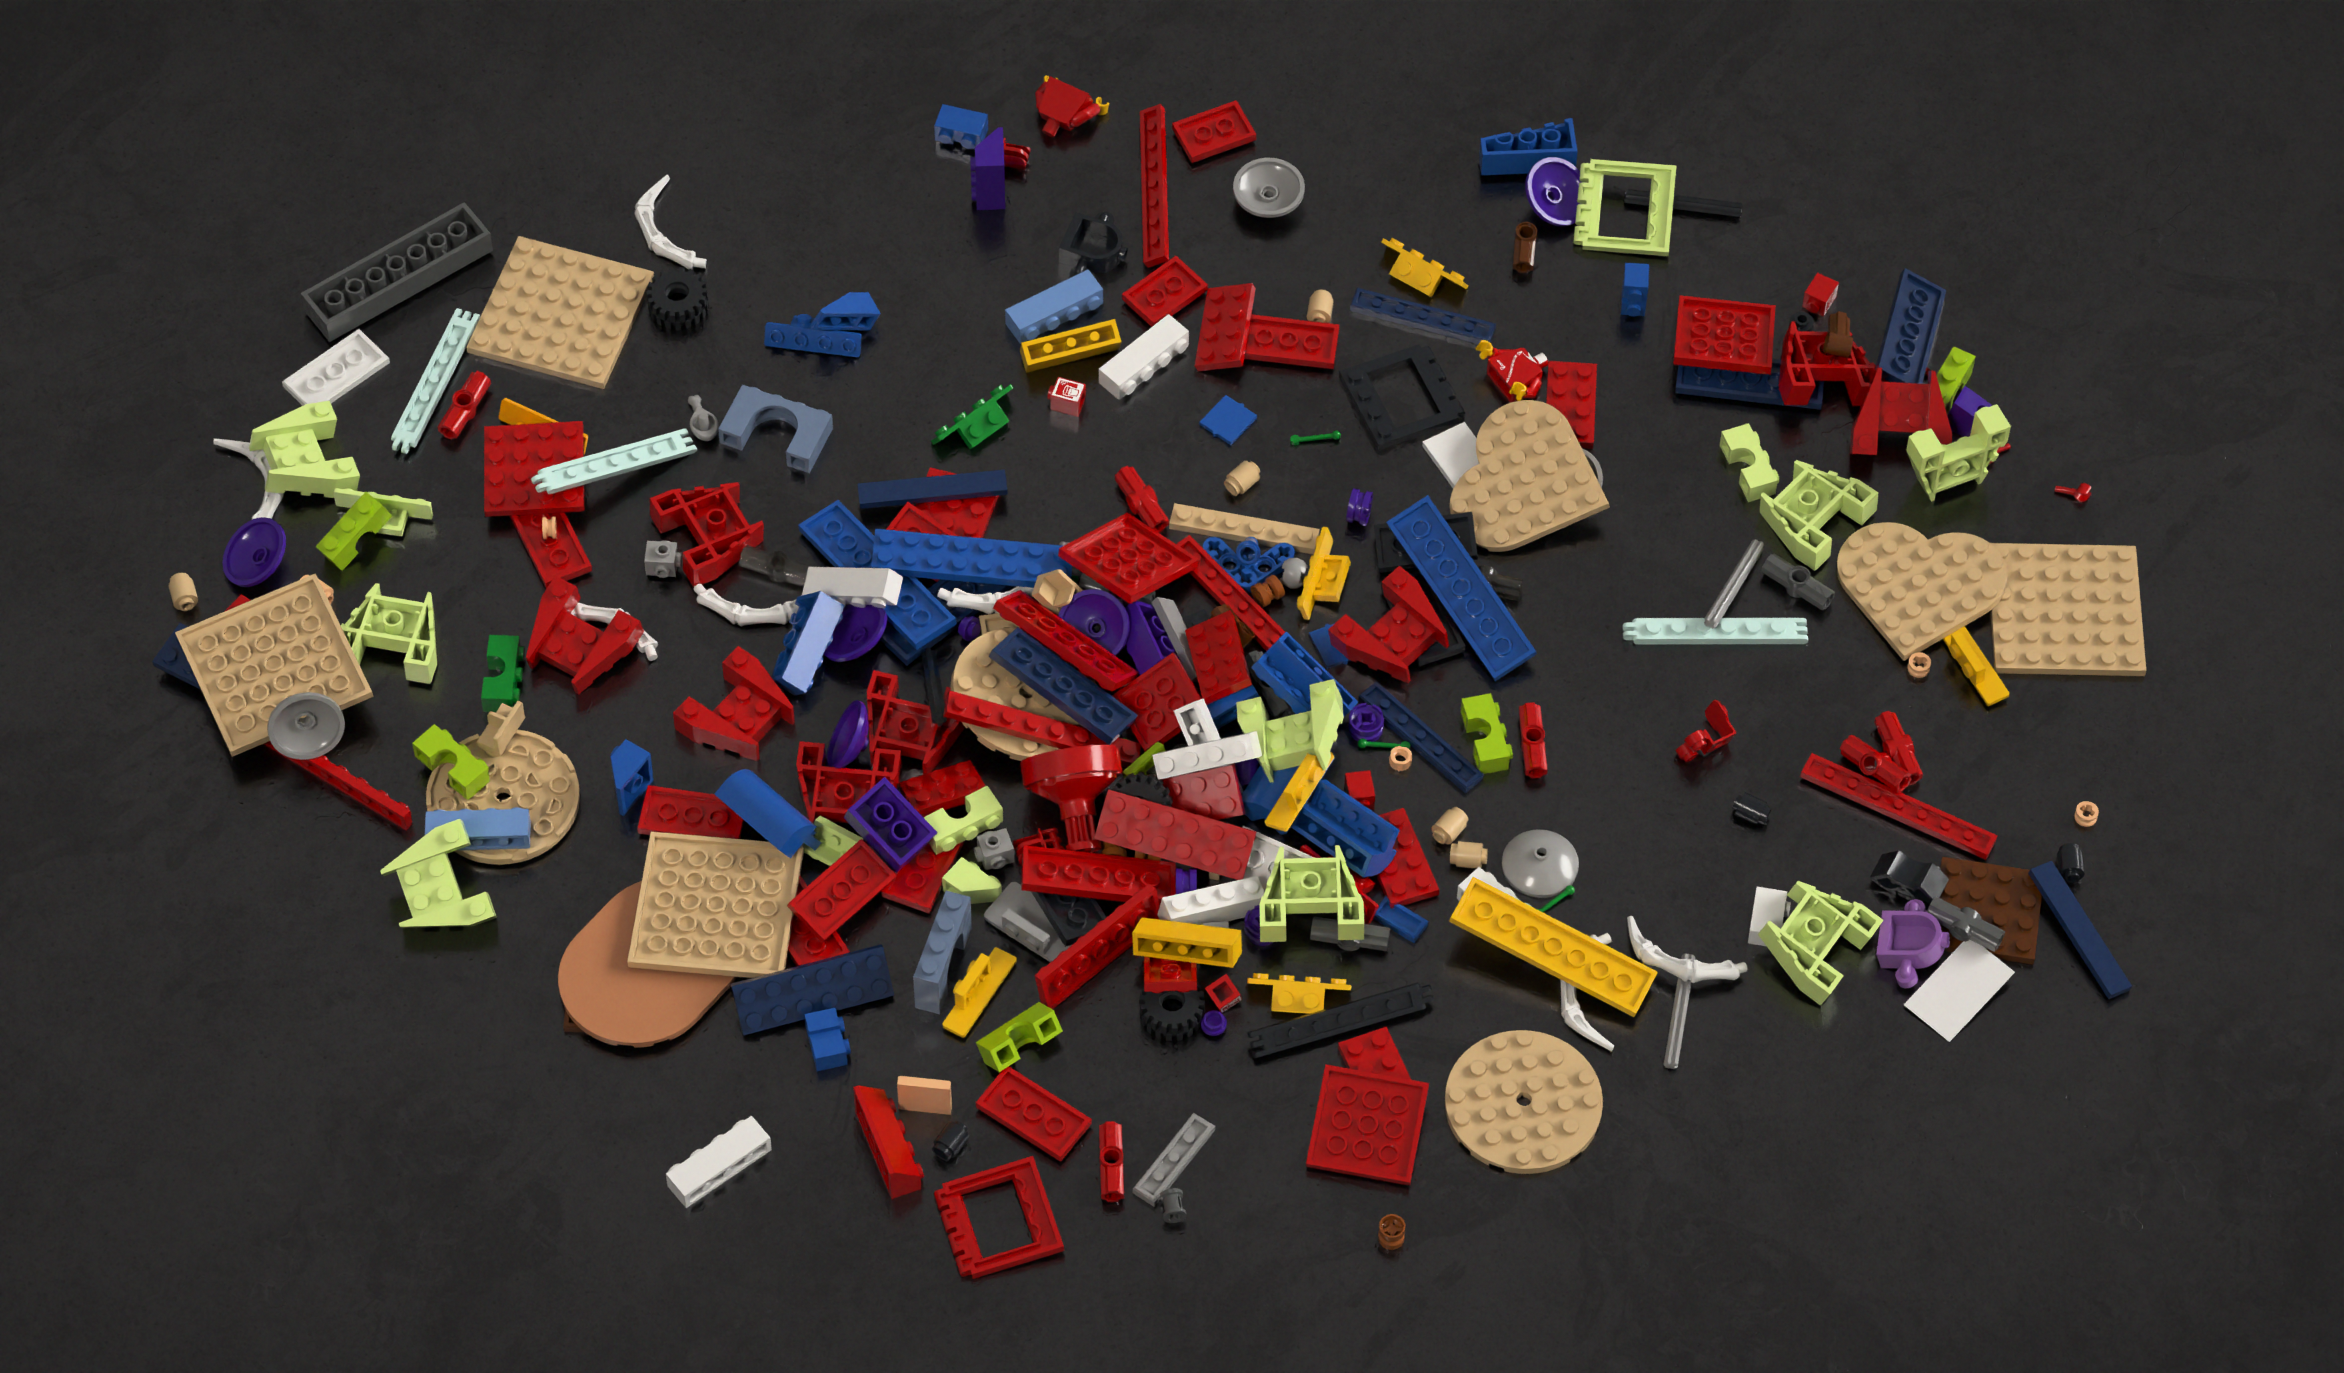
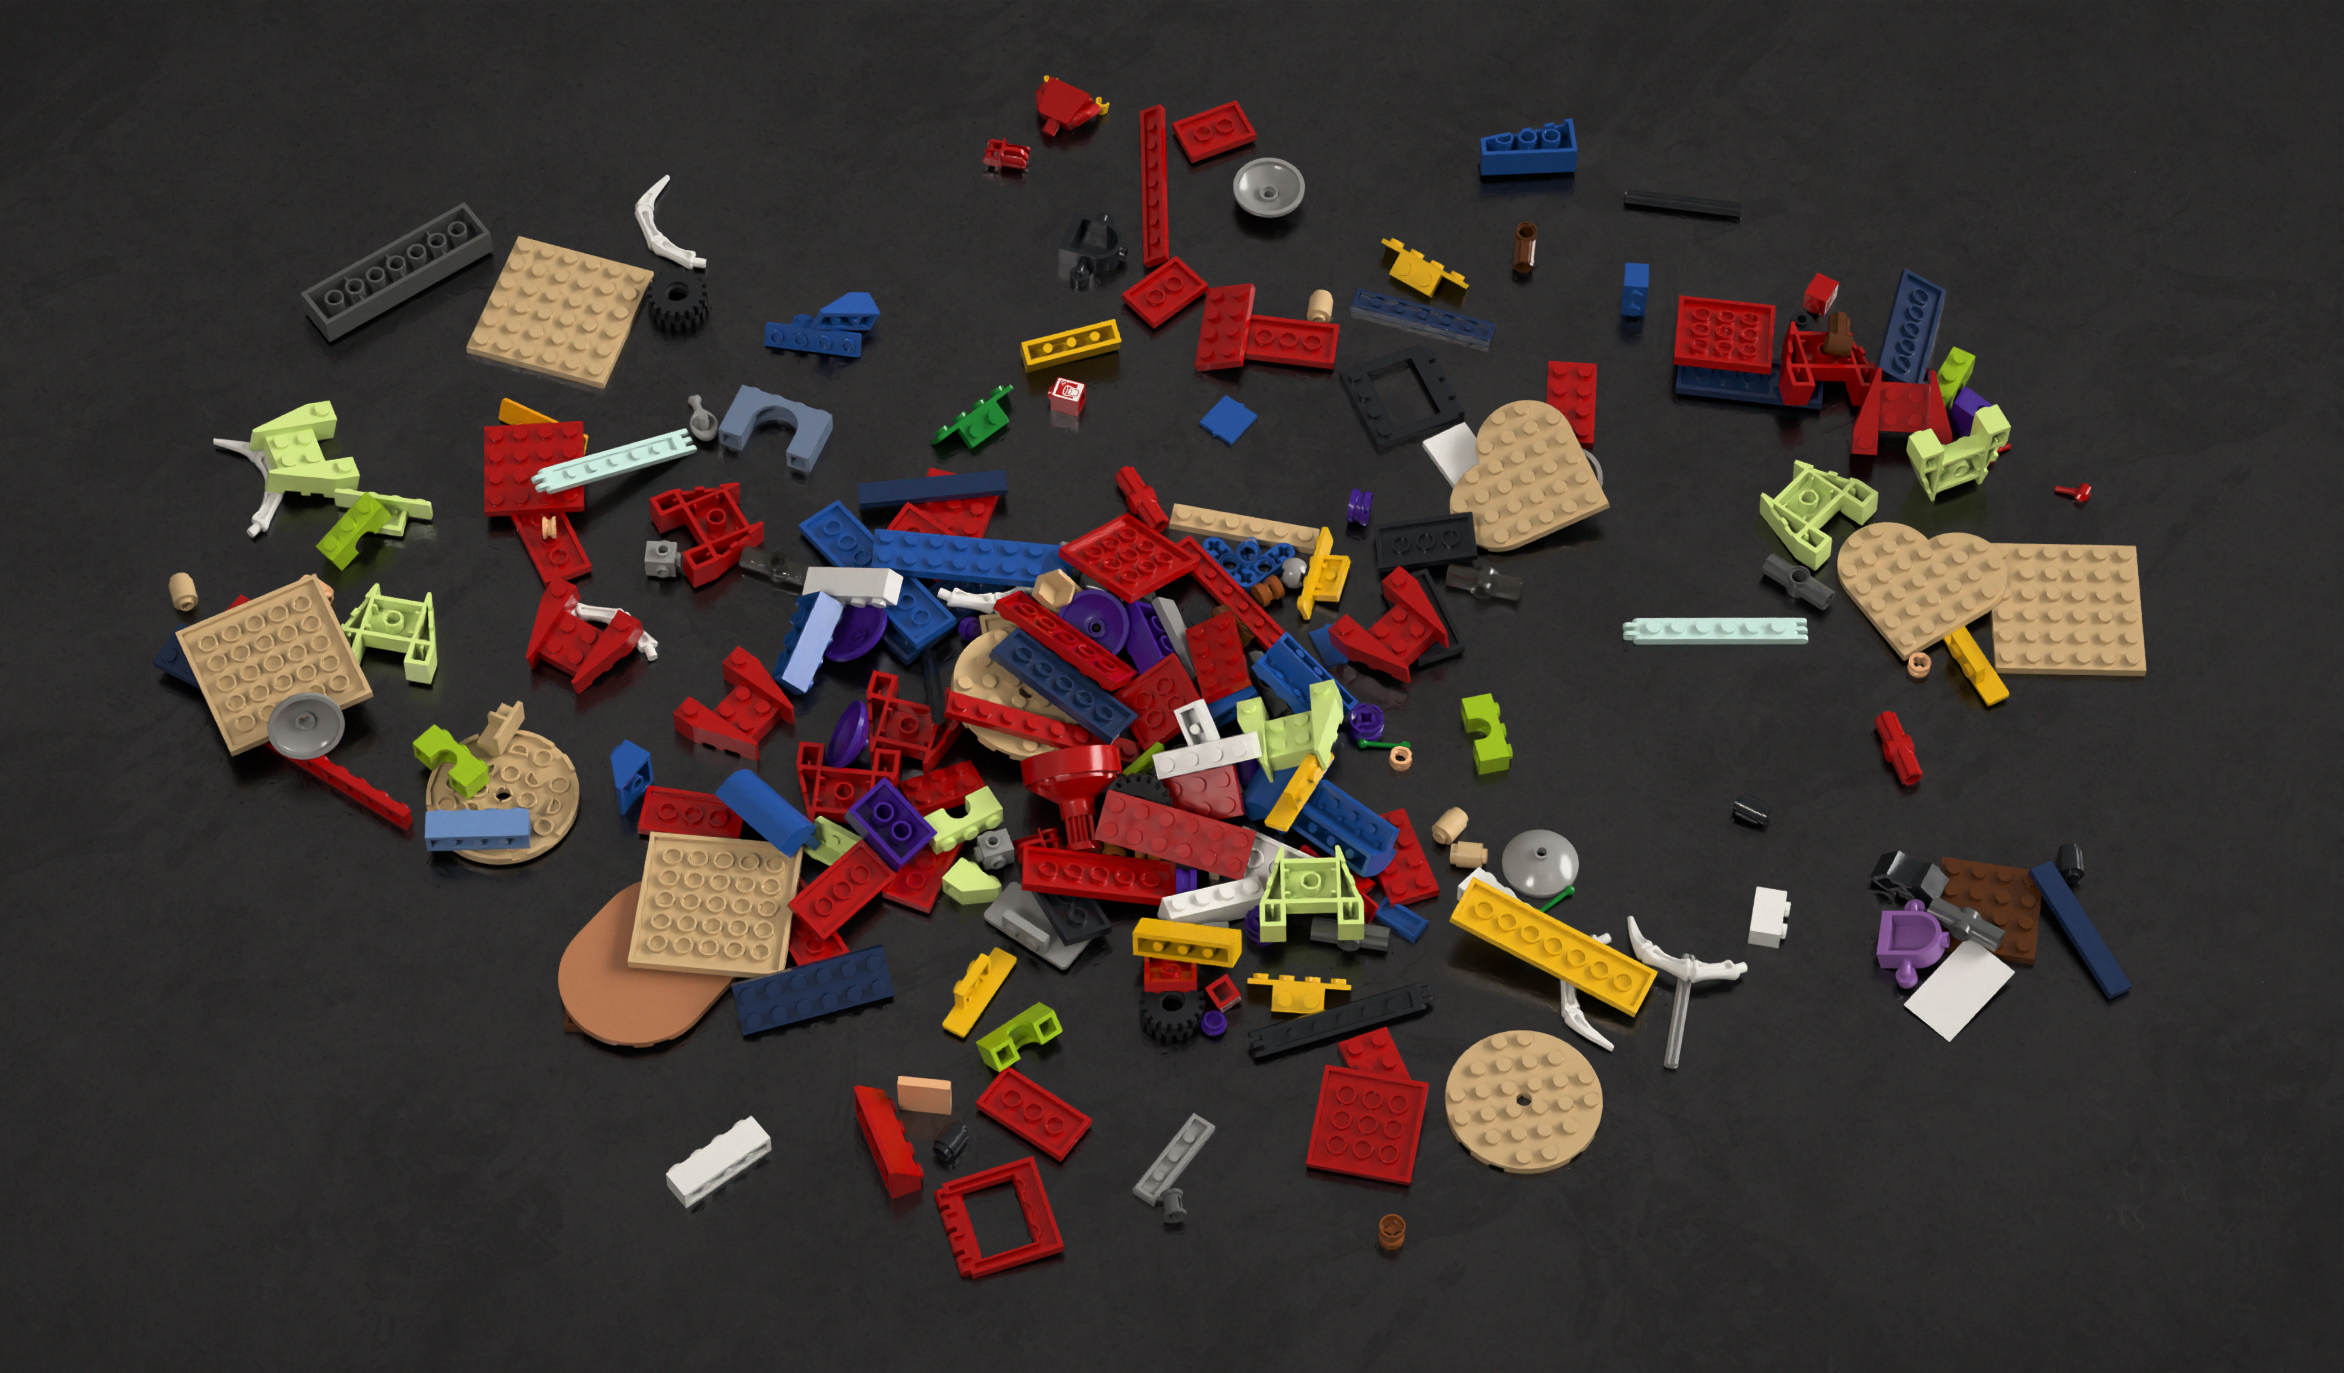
dark purple dish [223,517,286,587] -> none
white tile [282,329,390,406] -> none
yellowish green wedge [380,819,497,928] -> none
light aqua hinge [391,308,480,454] -> none
red piece [438,371,491,440] -> none
green arch [481,635,525,712] -> none
white animal [694,584,802,626] -> none
blue brick [804,1008,851,1071] -> none
sand blue arch [913,891,972,1014] -> none
blue brick [934,104,988,149] -> none
dark purple slope [970,127,1005,210] -> none
medium blue brick [1005,270,1103,344] -> none
red plate [1035,884,1160,1009] -> none
white brick [1099,314,1189,400] -> none
red piece [1099,1121,1124,1202] -> none
tan brick [1224,460,1260,496] -> none
green hinge [1290,430,1341,445] -> none
red brick [1344,770,1375,810] -> none
dark blue tile [1358,681,1484,794] -> none
blue plate [1386,495,1537,681] -> none
red torso [1475,340,1548,403] -> none
red piece [1518,702,1548,778] -> none
dark purple dish [1525,157,1587,226] -> none
yellowish green hinge [1573,159,1676,256] -> none
red piece [1675,700,1737,762] -> none
light grey axle [1704,539,1764,629] -> none
yellowish green arch [1720,423,1779,502] -> none
yellowish green wedge [1758,881,1883,1005] -> none
red plate [1800,753,1998,860] -> none
red piece [1840,735,1911,793] -> none
light nougat bush [2074,801,2099,827] -> none

